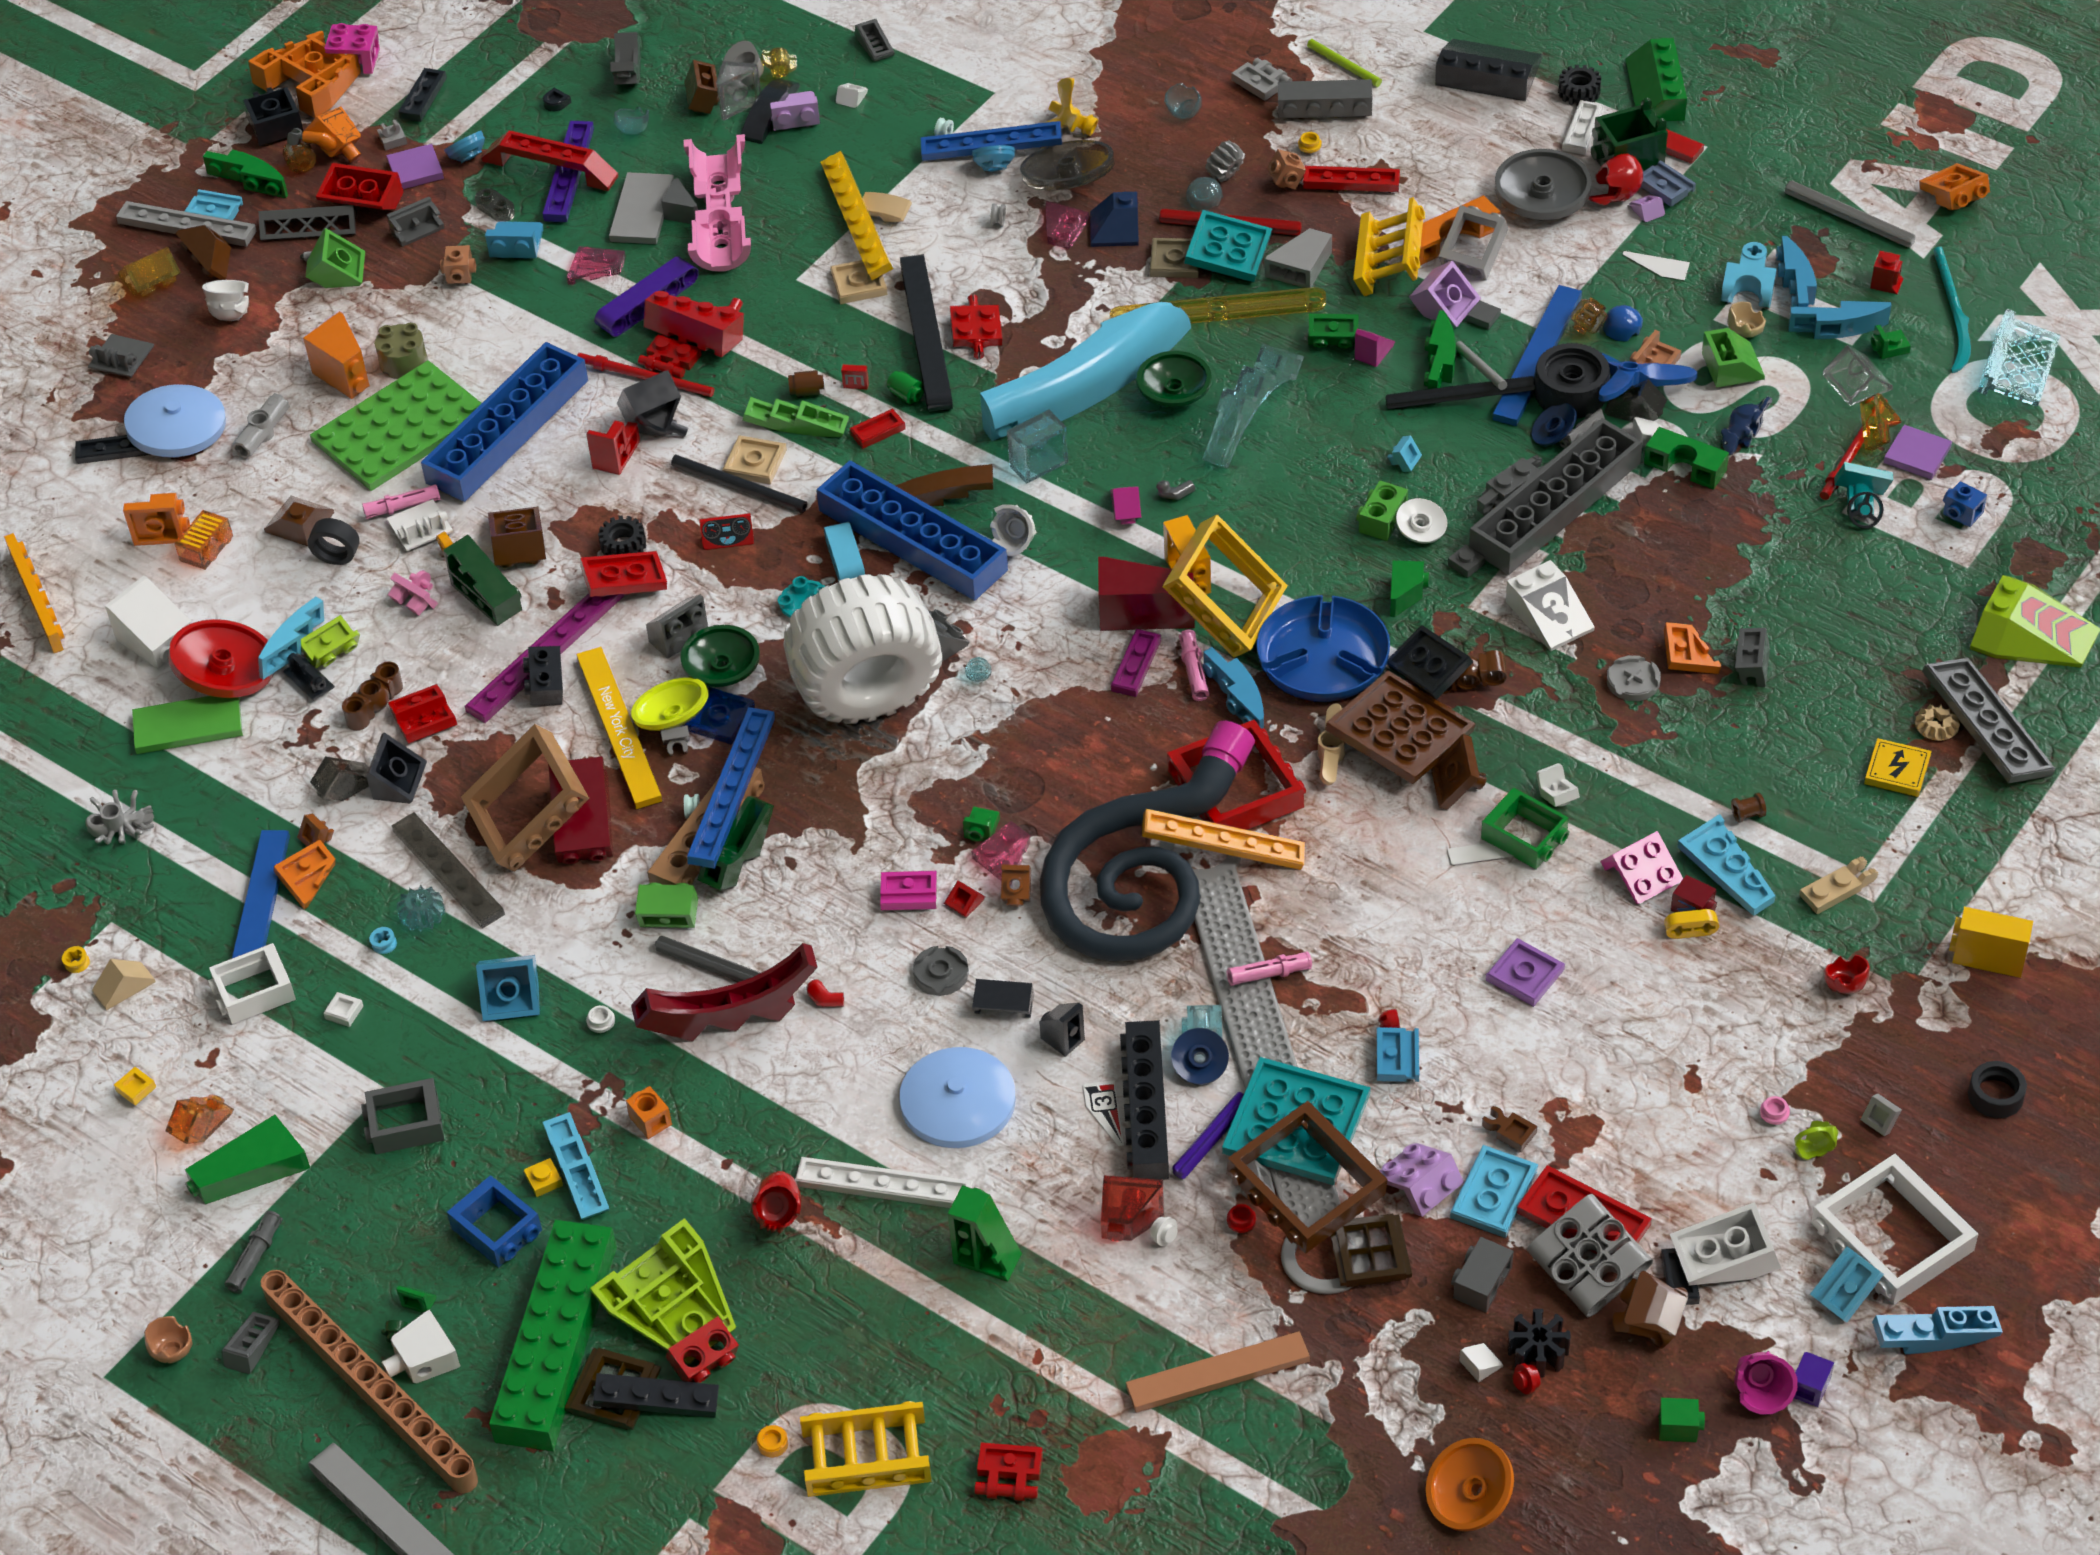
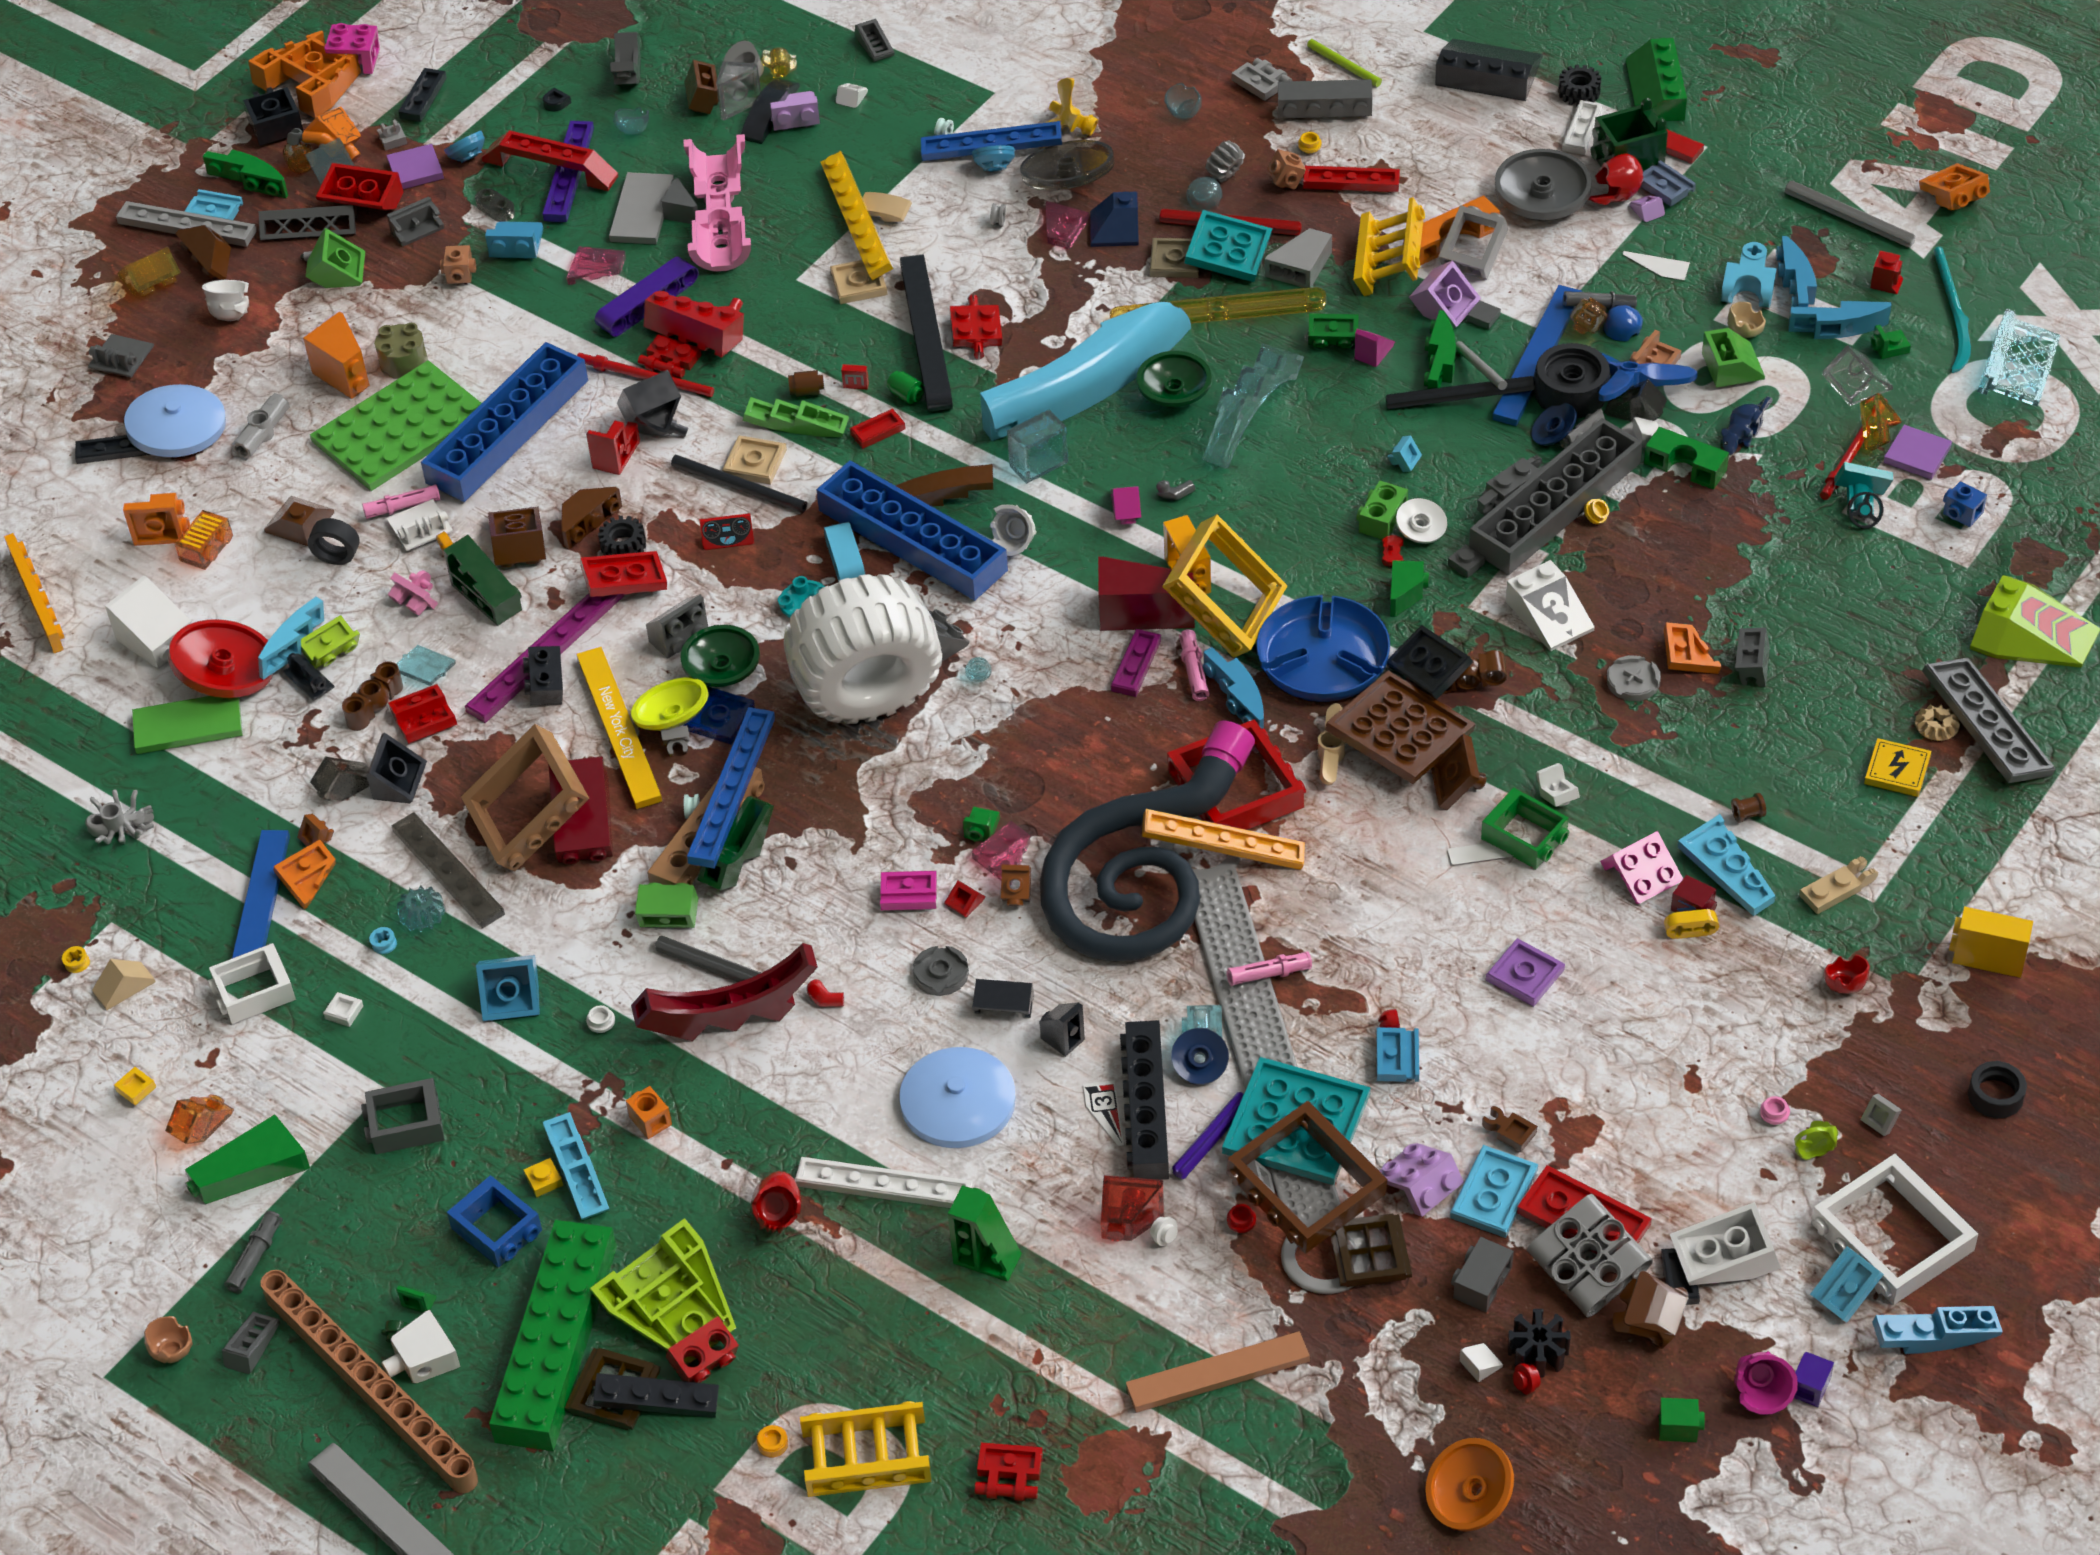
none -> clear light blue piece [305,137,354,185]
none -> clear light blue piece [396,645,456,686]
none -> reddish brown slope [562,486,622,550]
none -> red piece [1382,535,1404,568]
none -> dark grey axle [1563,291,1637,310]
none -> yellow plate [1584,499,1609,525]

